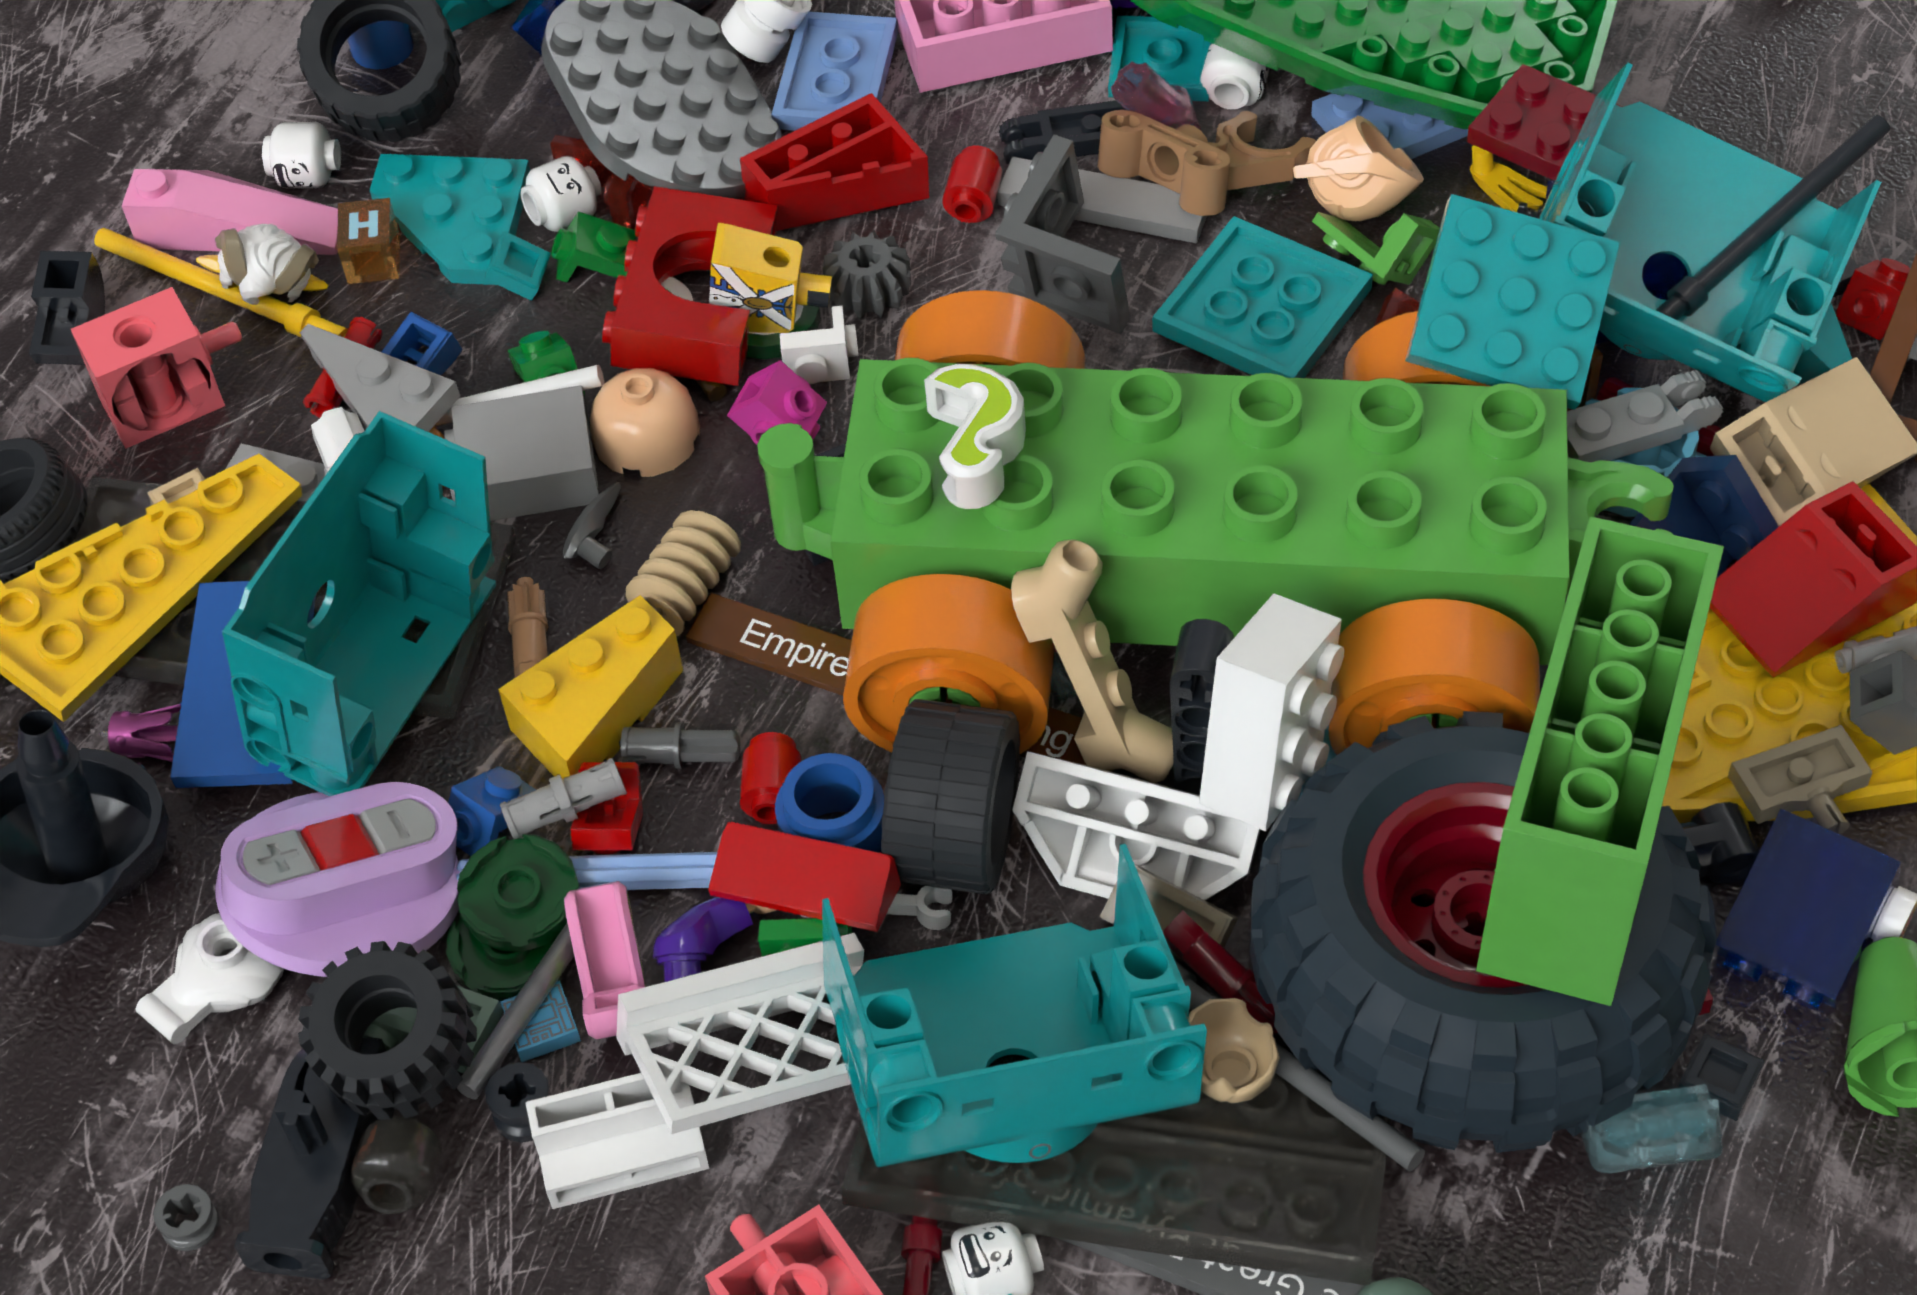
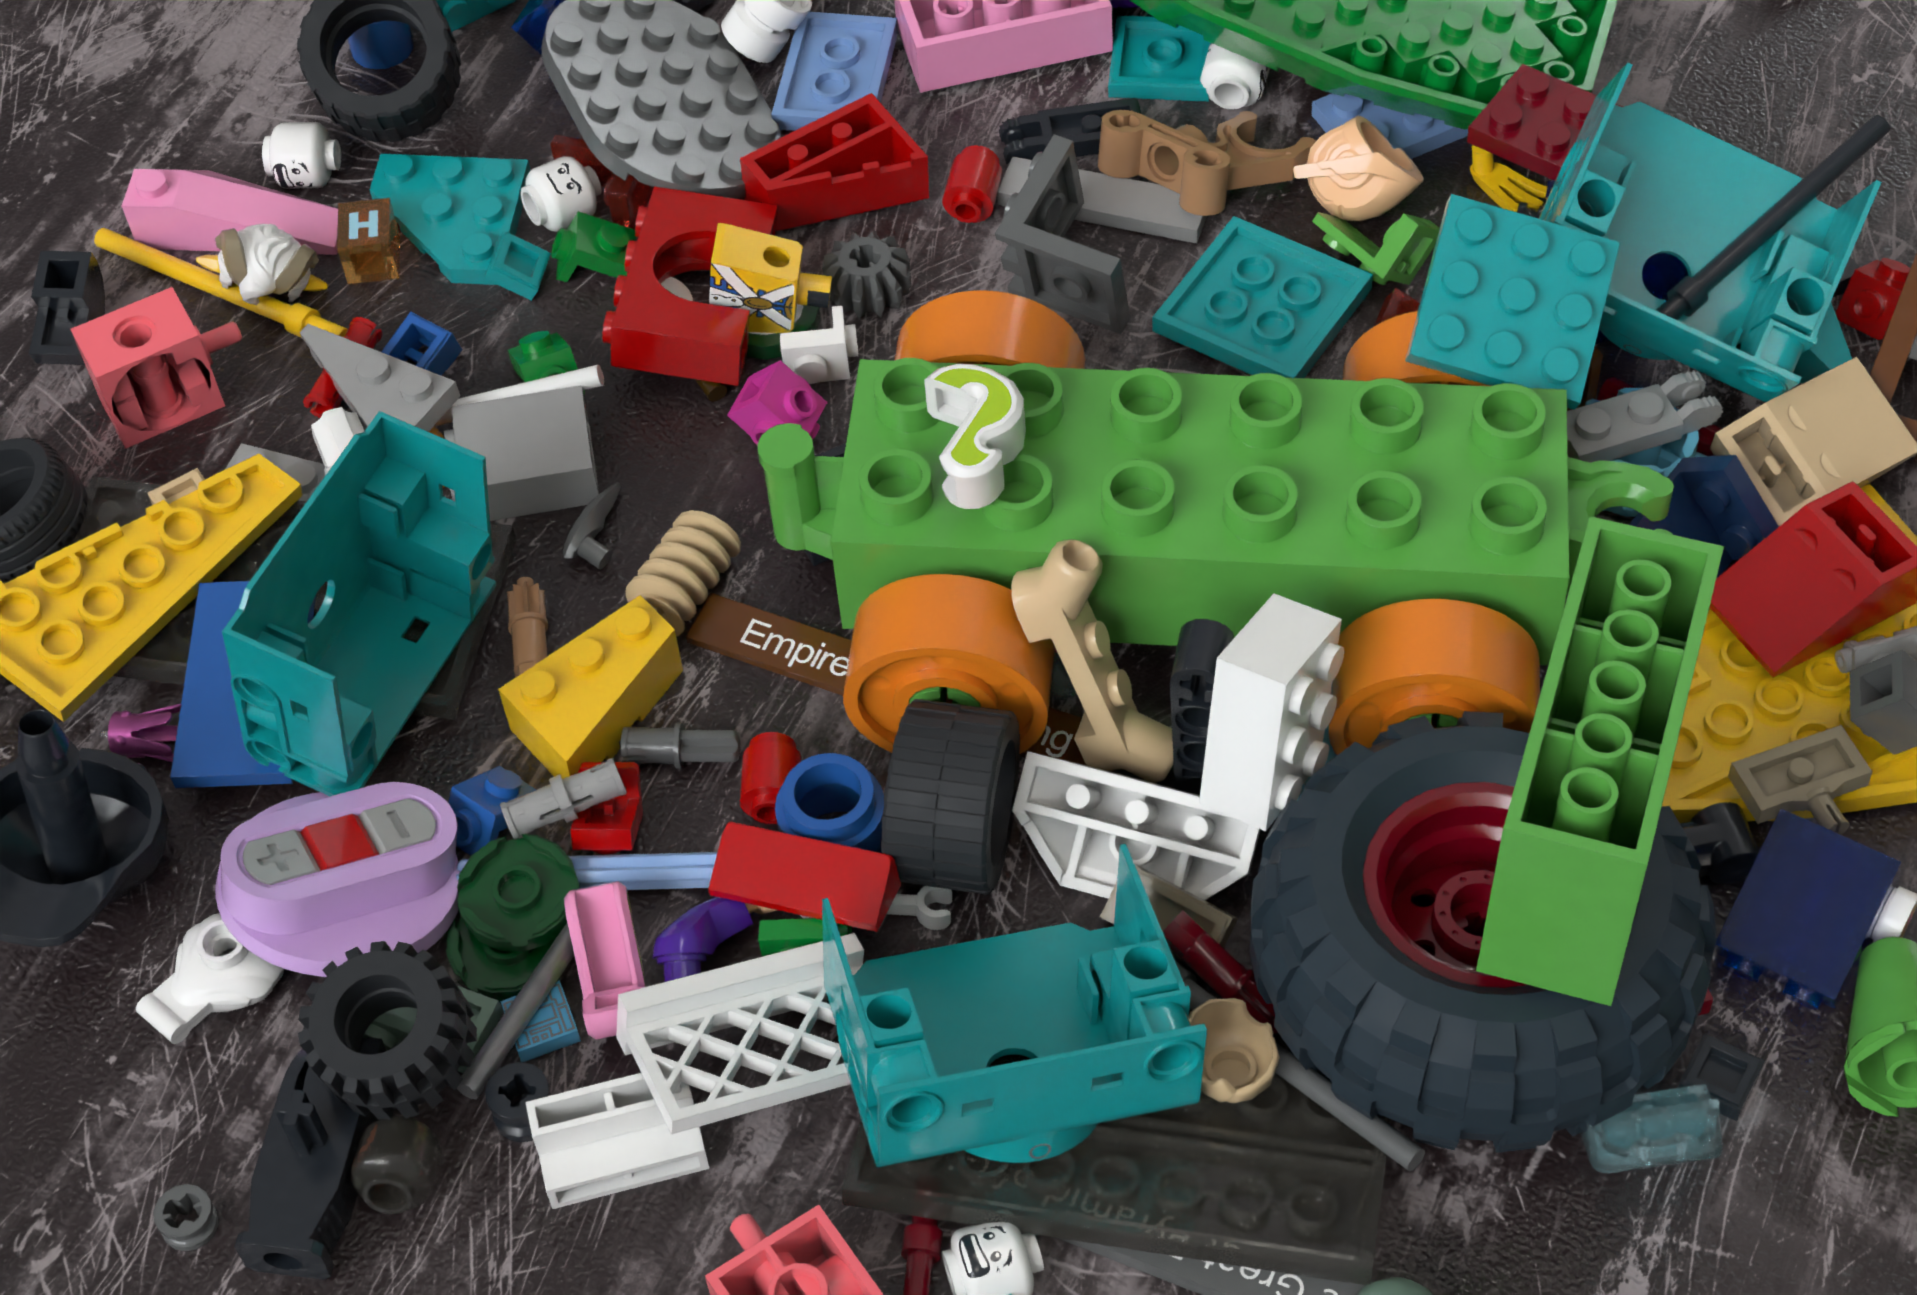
light nougat cylinder [590,368,700,477] -> none
clear pink piece [1111,61,1202,131] -> none

